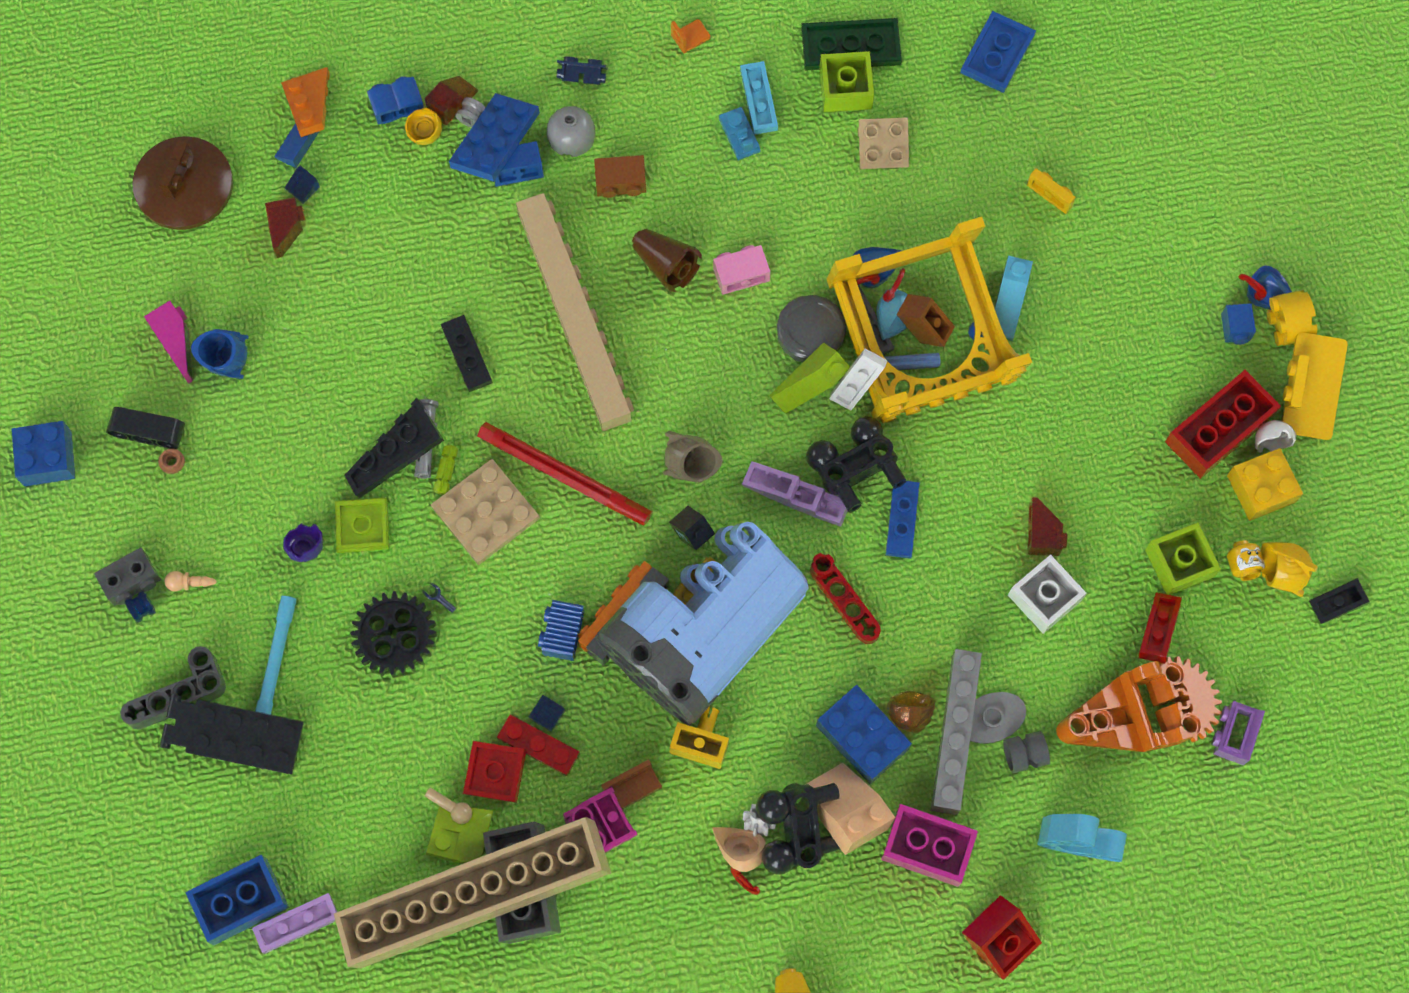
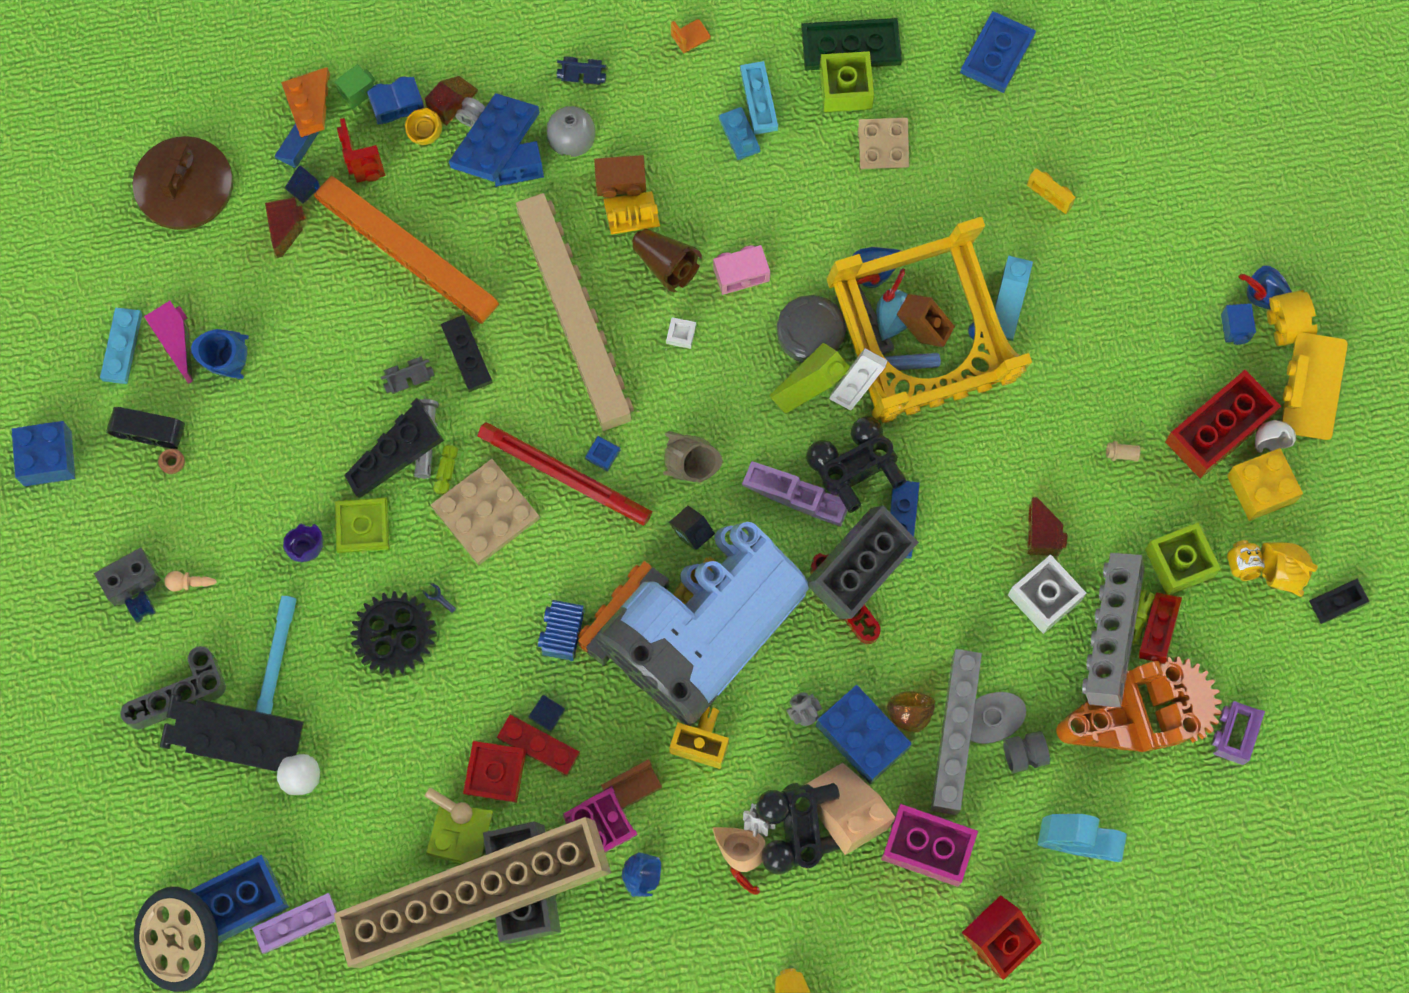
none -> medium azure plate [100,307,142,384]
none -> wedge [134,887,219,992]
none -> white hair [277,754,320,795]
none -> orange beam [314,176,499,324]
none -> bright green brick [334,64,375,109]
none -> red bracket [337,118,386,183]
none -> dark grey hinge [381,356,435,394]
none -> blue tile [585,436,620,472]
none -> yellow hinge [603,191,660,234]
none -> blue hair [622,852,661,897]
none -> white plate [666,317,696,349]
none -> light grey gear [787,692,822,726]
none -> dark grey brick [807,505,919,619]
none -> light grey brick [1082,553,1145,708]
none -> tan pin [1106,441,1140,461]
none -> lime pin [1132,590,1155,645]

